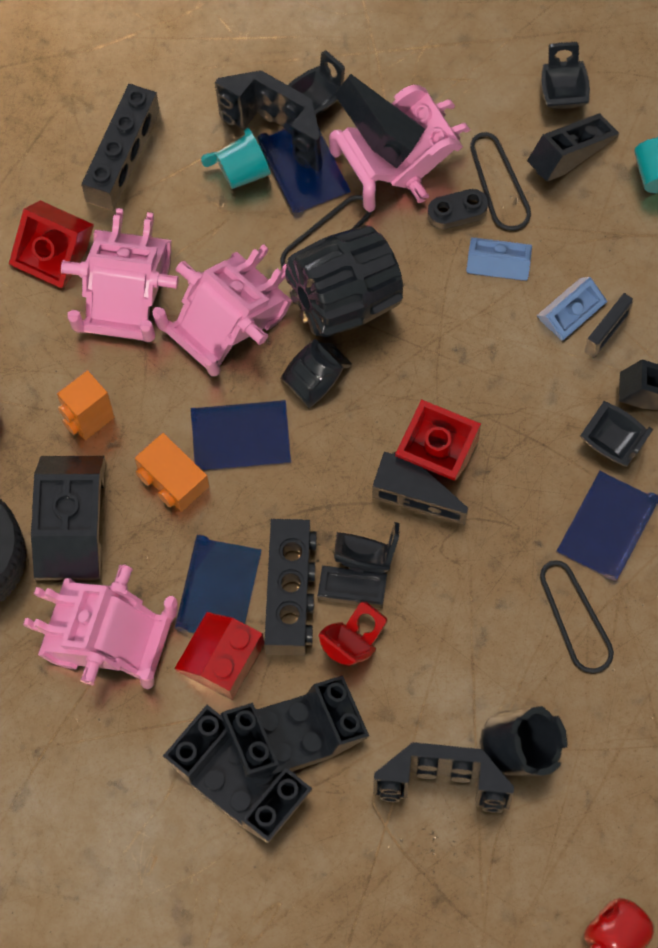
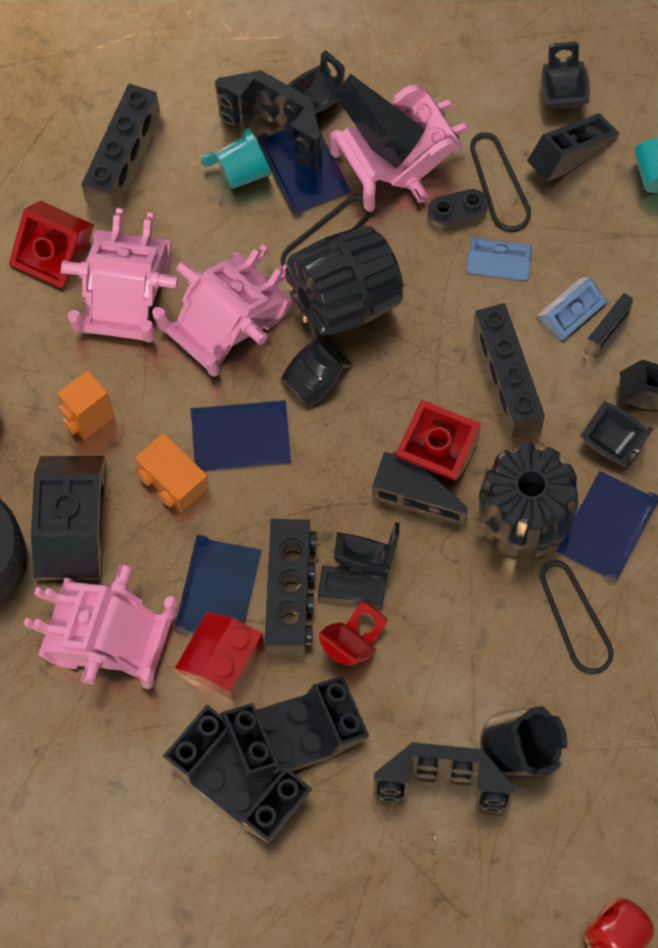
none -> black brick [473,303,545,438]
none -> black wheel [479,443,578,558]

